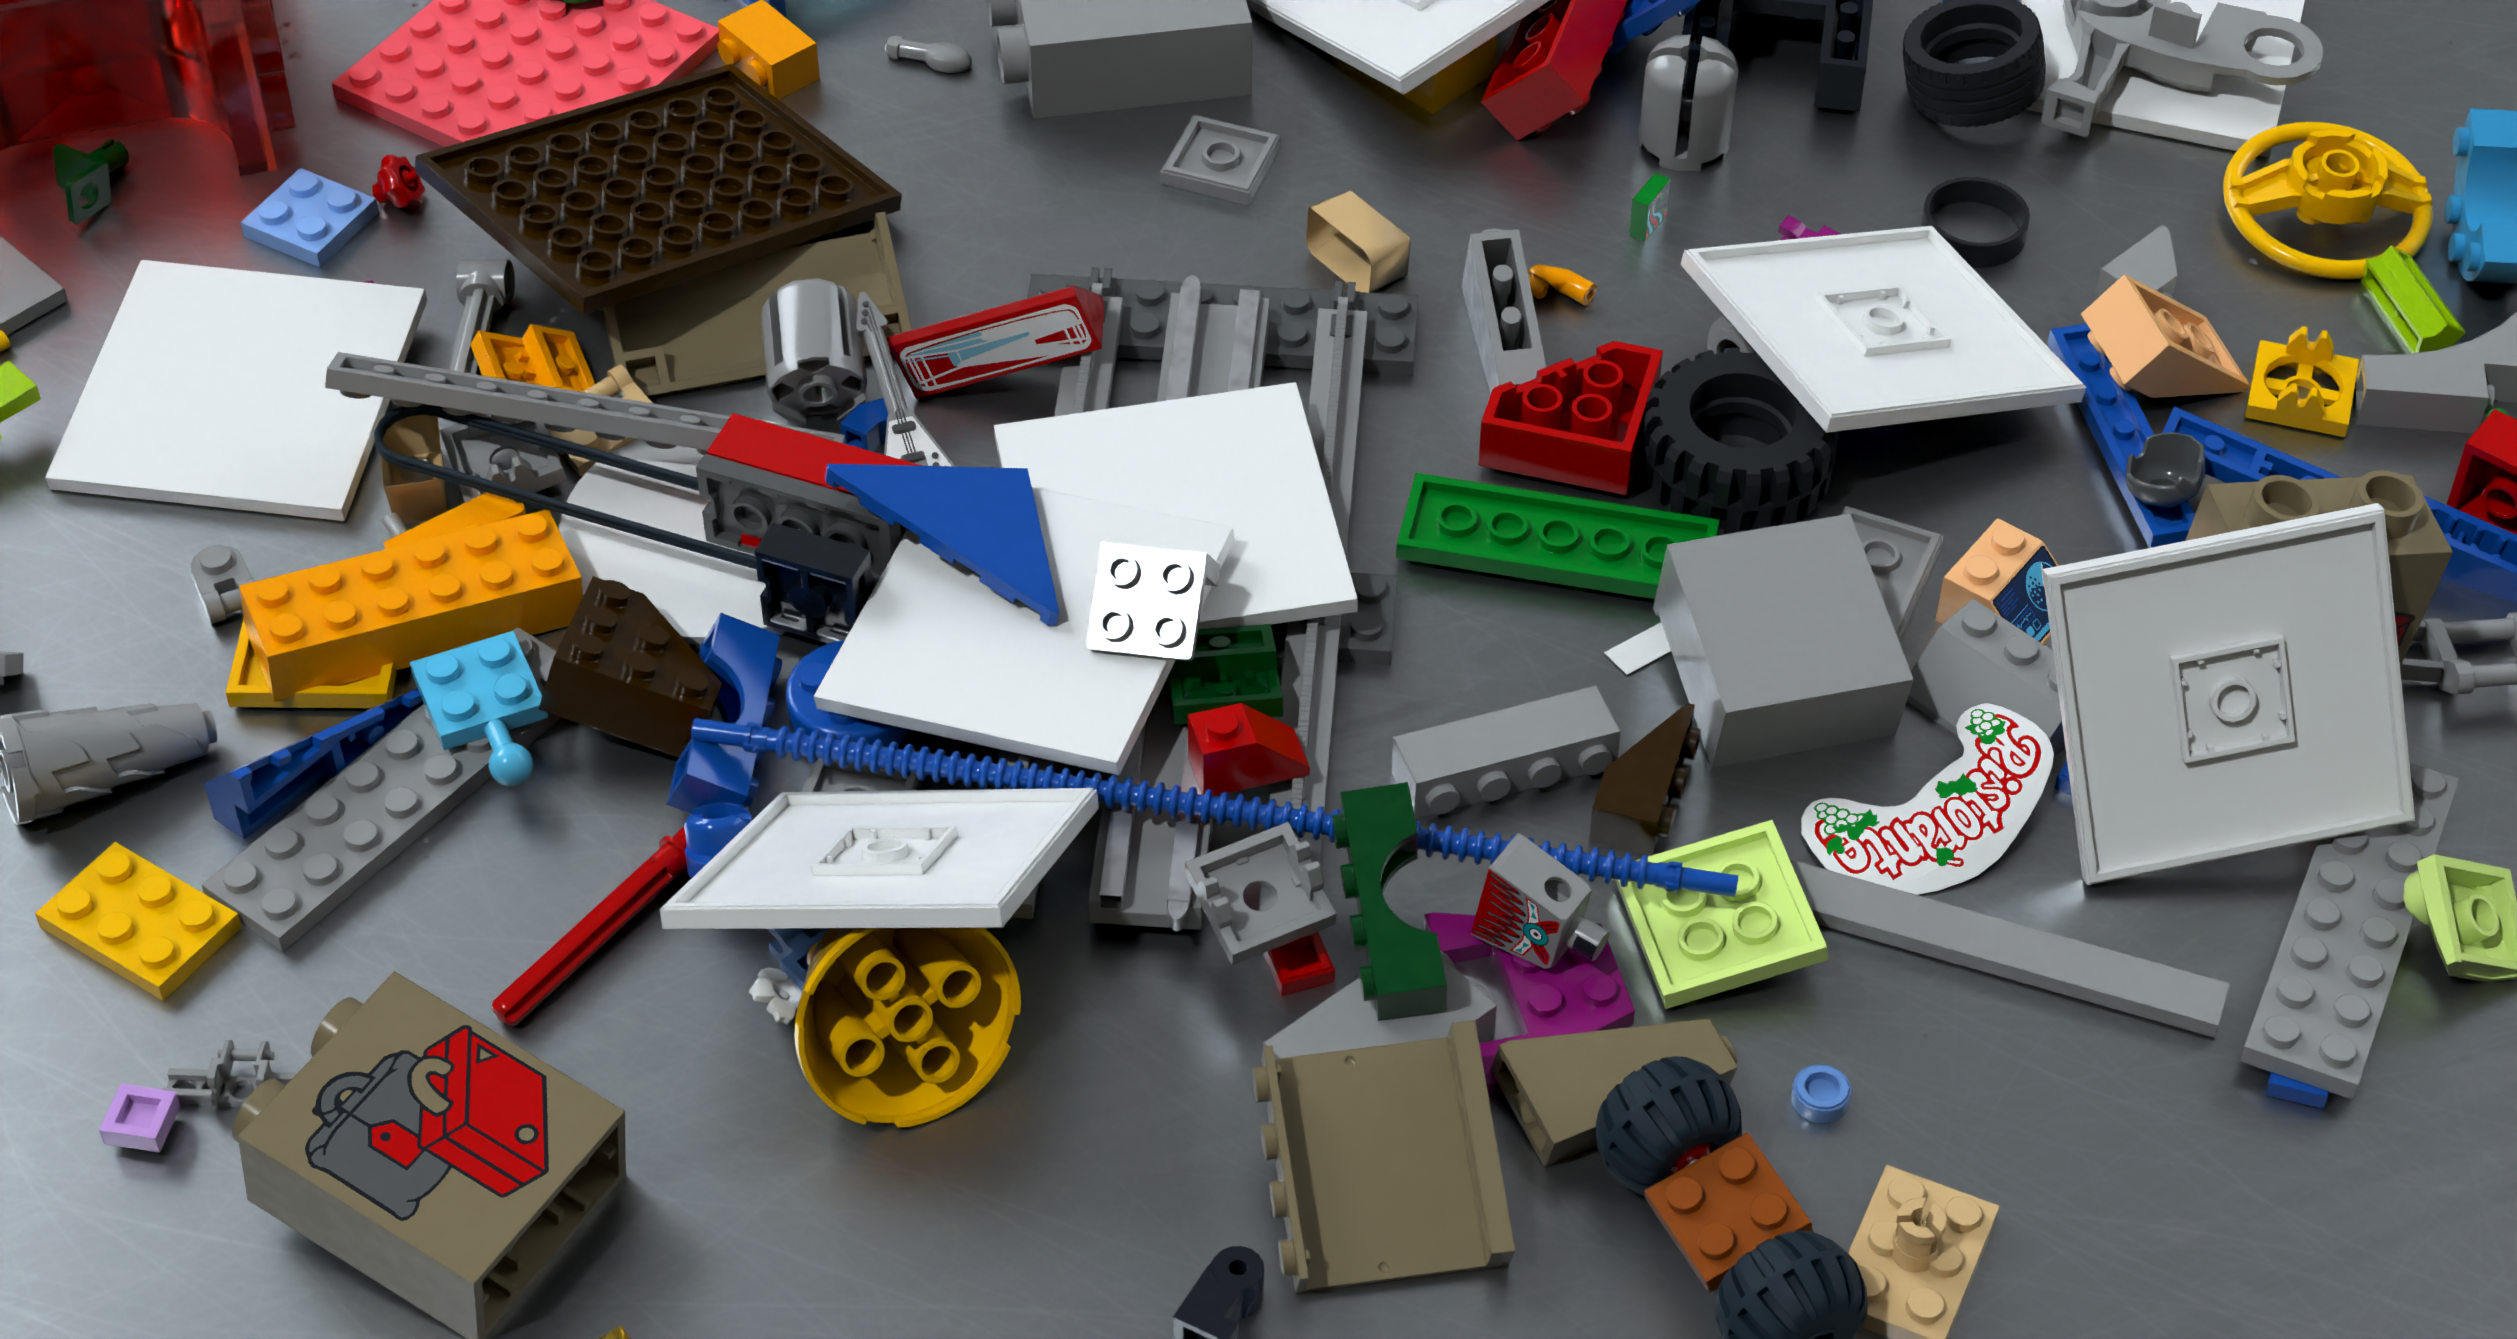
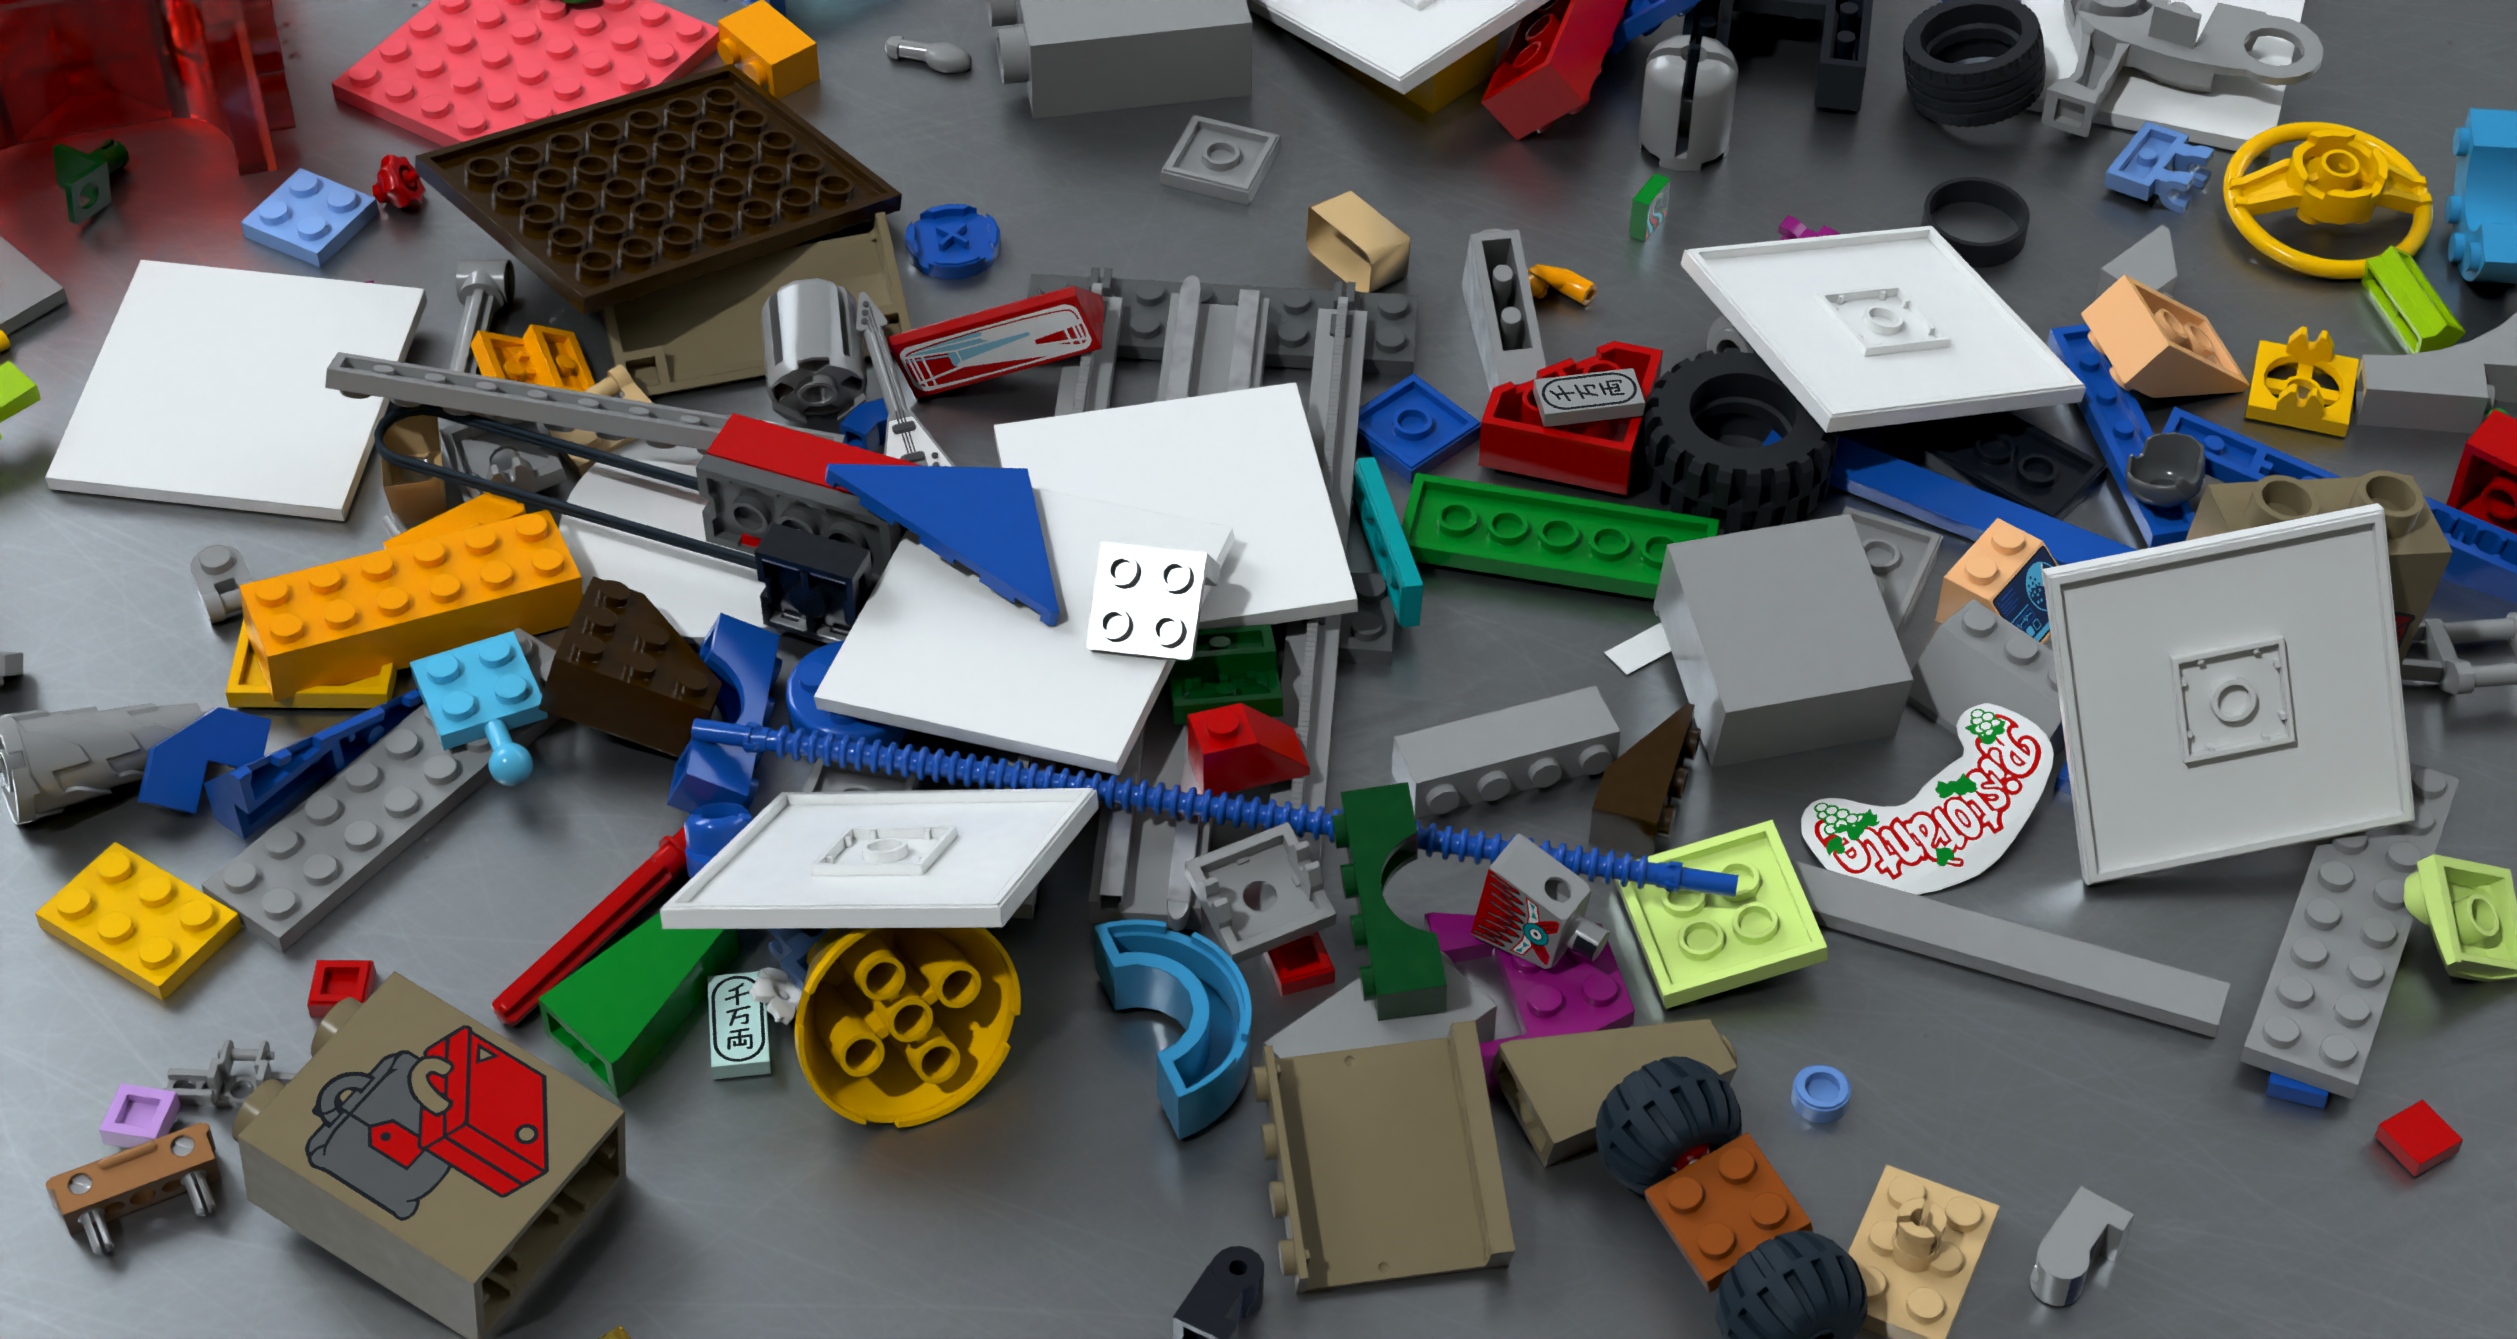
none -> medium nougat piece [45,1122,221,1255]
none -> blue tile [137,707,272,814]
none -> red tile [307,960,376,1017]
none -> green slope [538,912,740,1099]
none -> light aqua tile [707,971,771,1079]
none -> blue tile [905,204,1001,280]
none -> dark azure brick [1094,919,1252,1139]
none -> teal tile [1352,457,1424,628]
none -> blue tile [1357,373,1481,484]
none -> light grey tile [1533,368,1645,427]
none -> blue tile [1761,430,2137,566]
none -> black tile [1881,411,2108,521]
none -> light grey leg [2030,1186,2134,1306]
none -> medium blue plate [2104,121,2215,215]
none -> red tile [2375,1099,2463,1177]

